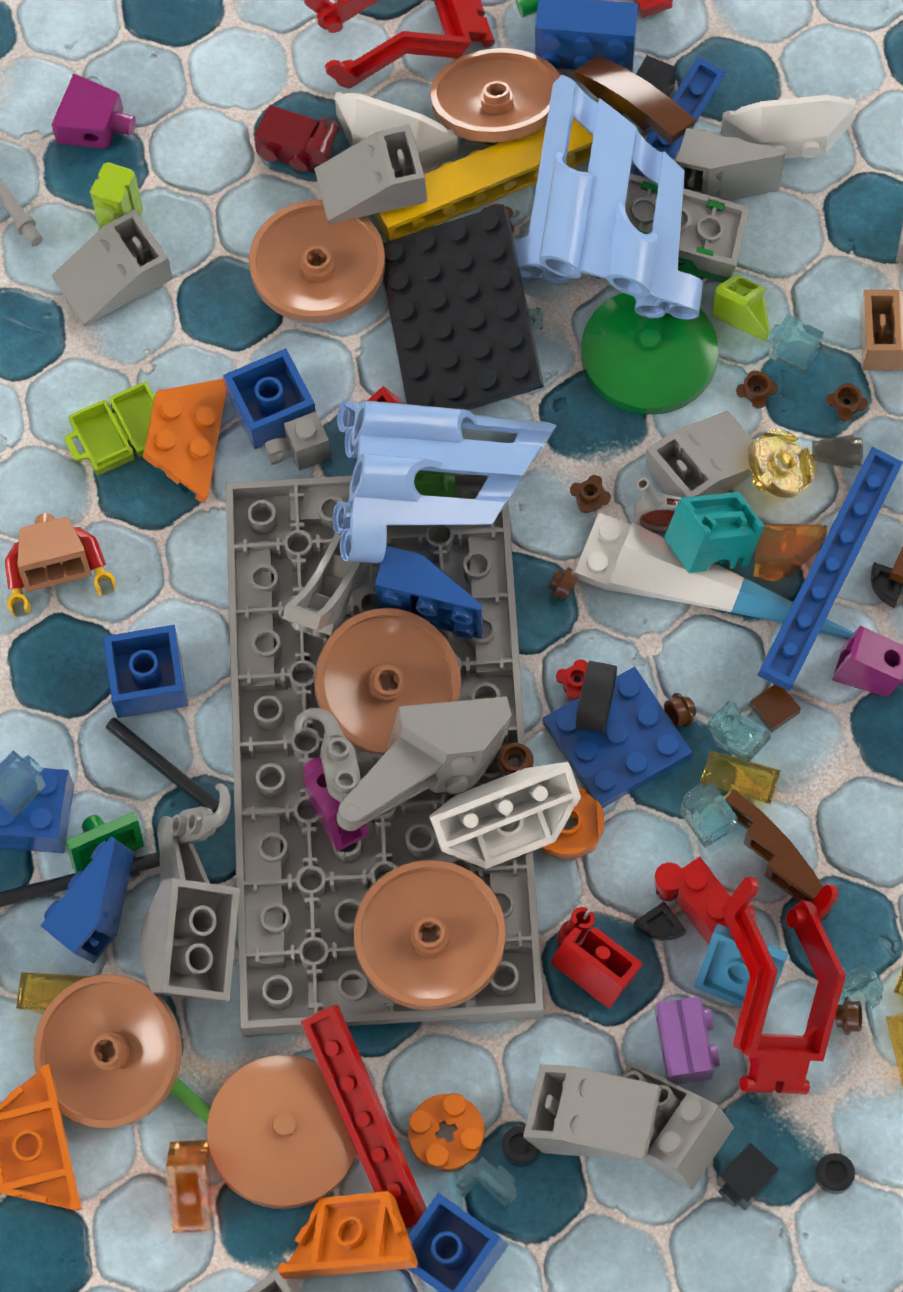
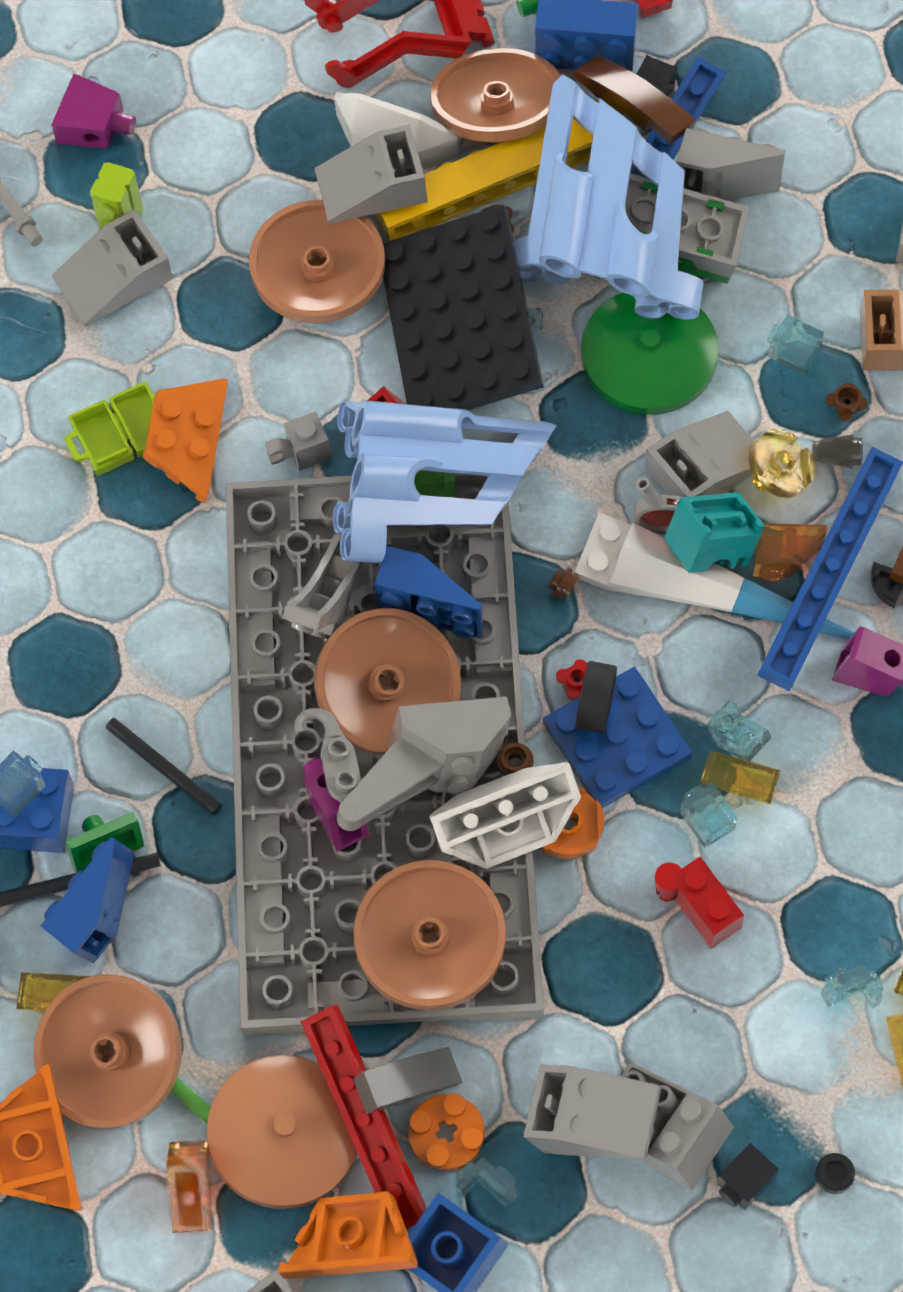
nougat torso [5,513,115,616] -> none
blue brick [103,625,189,718] -> none
light grey slope [139,784,240,1002] -> none
blue brick [223,348,316,450] -> none
dark red hinge [254,104,340,174] -> none
black tile [502,1126,540,1167] -> none
red hinge [550,907,643,1009] -> none
reddish brown plate [570,475,611,513] -> none
black tile [634,902,686,941] -> none
medium lavender brick [655,996,720,1084] -> none
reddish brown plate [664,693,696,728] -> none
dark azure tile [694,924,788,1007] -> none
lime slope [712,274,773,345] -> none
white wedge [721,95,856,159] -> none
red piece [722,877,846,1095] -> none
reddish brown slope [723,789,831,920] -> none
reddish brown plate [736,371,778,409] -> none
reddish brown tile [749,684,801,733] -> none
reddish brown plate [836,997,863,1035] -> none
none -> dark grey slope [353,1047,463,1115]

